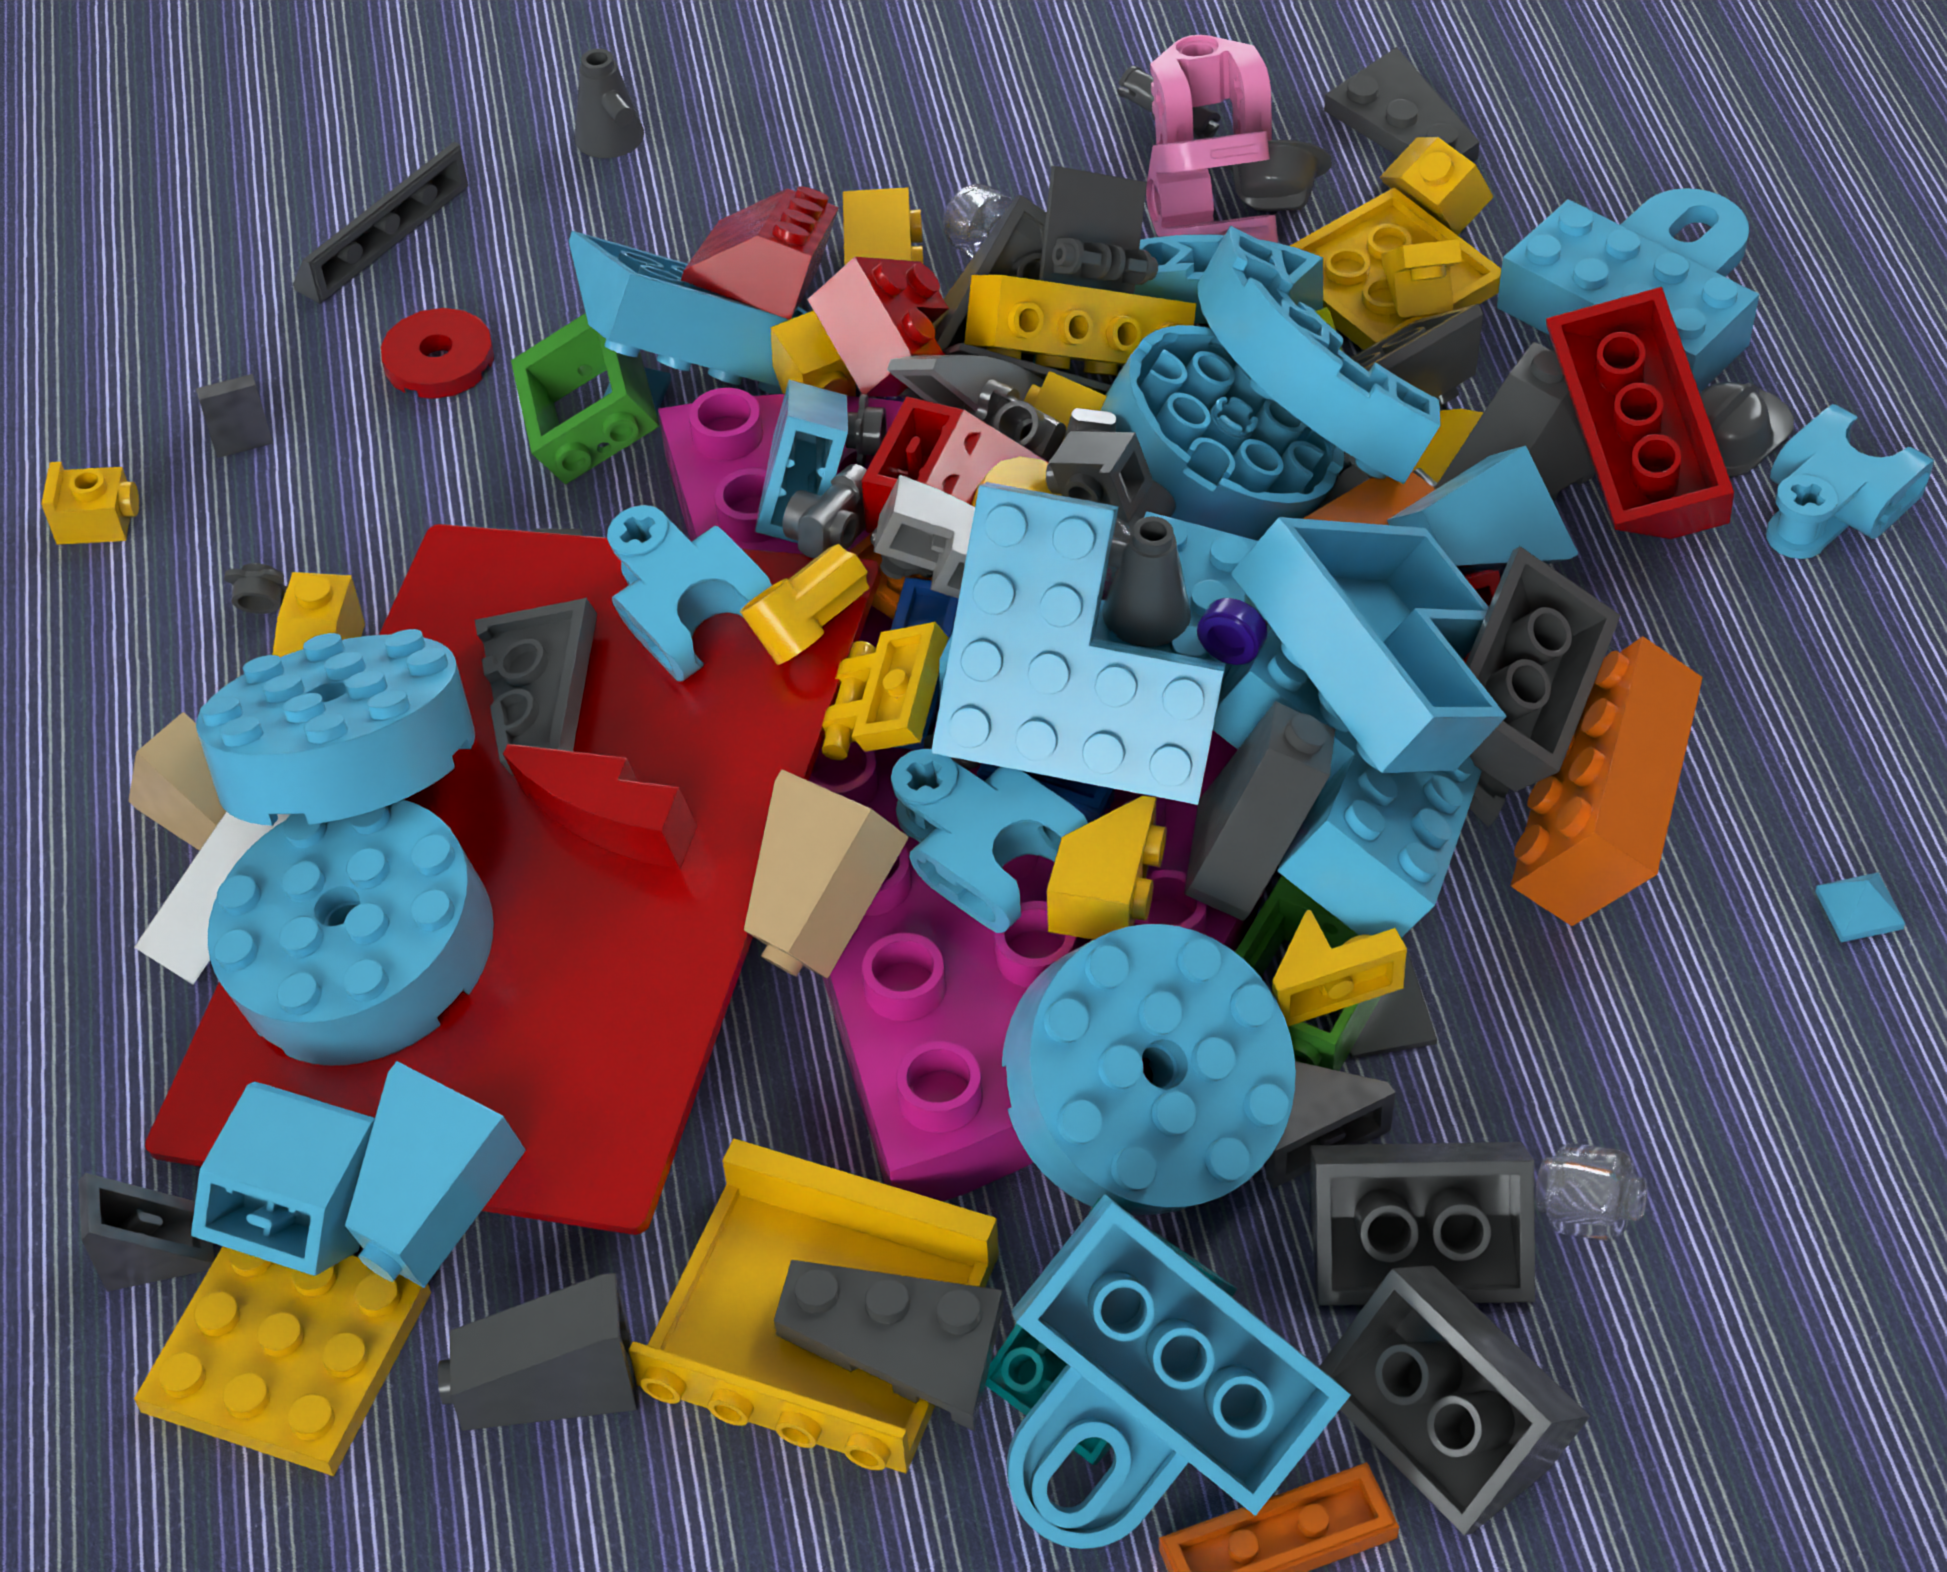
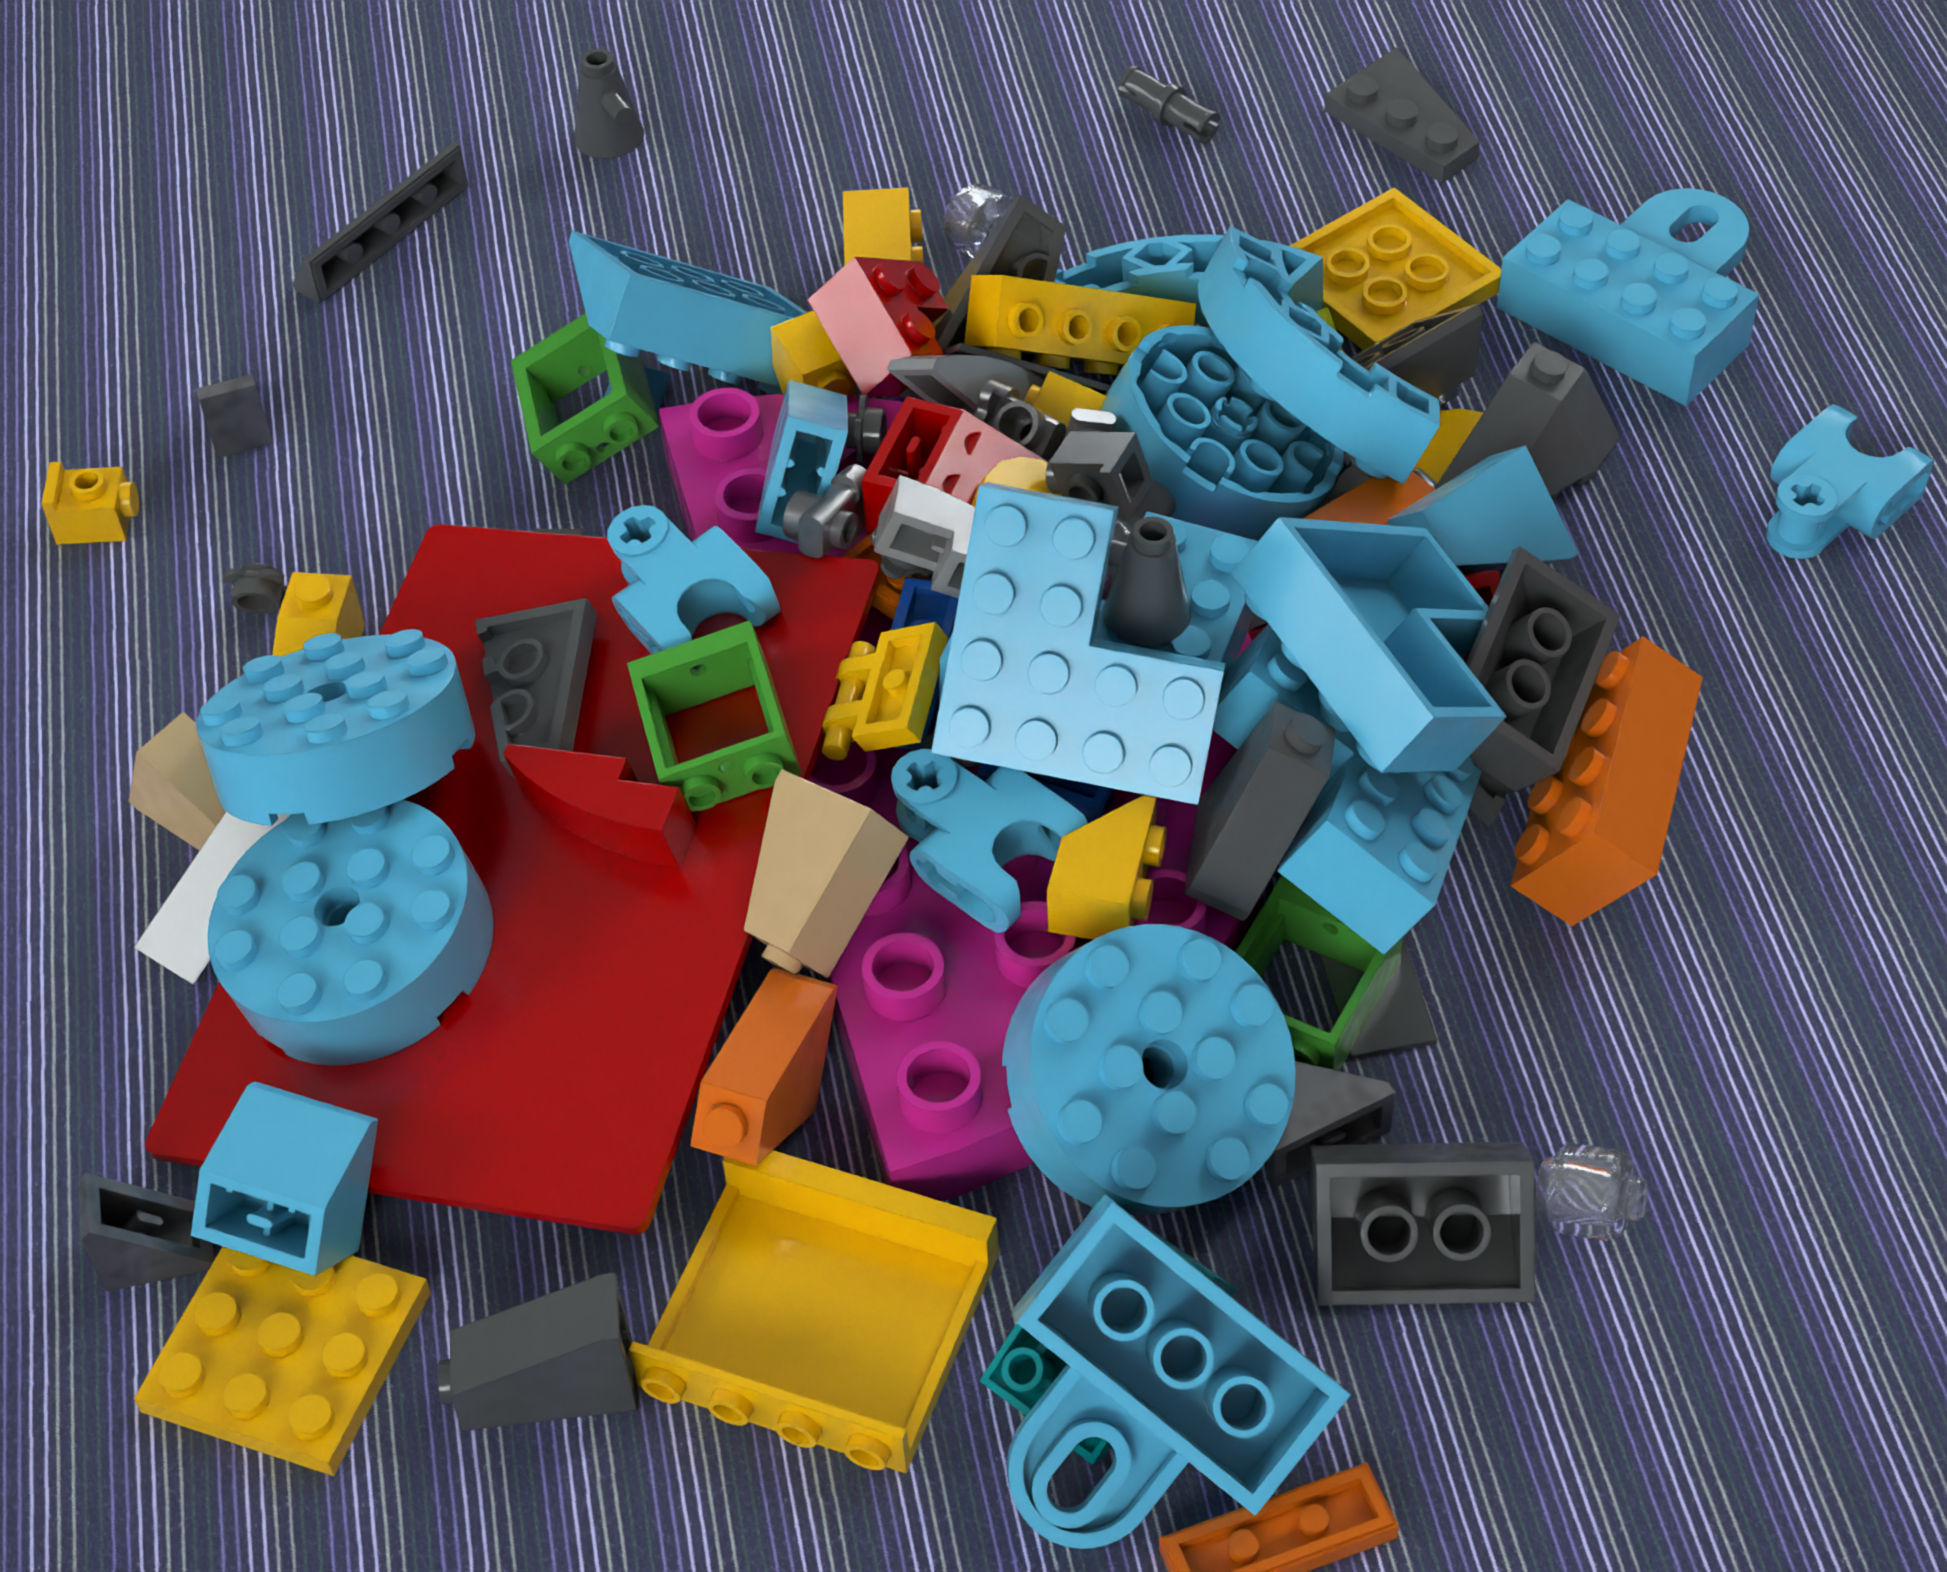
medium azure slope [345,1061,526,1288] -> none
red tile [380,308,494,399] -> none
slope [681,186,839,320] -> none
yellow piece [740,544,869,665] -> none
dark grey wing [774,1260,1004,1431] -> none
dark grey hinge [1039,166,1158,294] -> none
bright pink piece [1146,131,1278,243] -> none
bright pink piece [1150,35,1272,145] -> none
dark purple tile [1197,598,1268,665] -> none
dark grey piece [1219,136,1332,212] -> none
yellow slope [1272,910,1407,1027] -> none
dark grey slope [1319,1265,1590,1536] -> none
yellow slope [1380,137,1494,235] -> none
yellow slope [1381,239,1462,318] -> none
red slope [1546,287,1734,539] -> none
dark grey piece [1700,382,1794,478] -> none
medium azure slope [1815,872,1905,943] -> none
none -> bright green window [627,620,802,813]
none -> orange slope [690,967,838,1166]

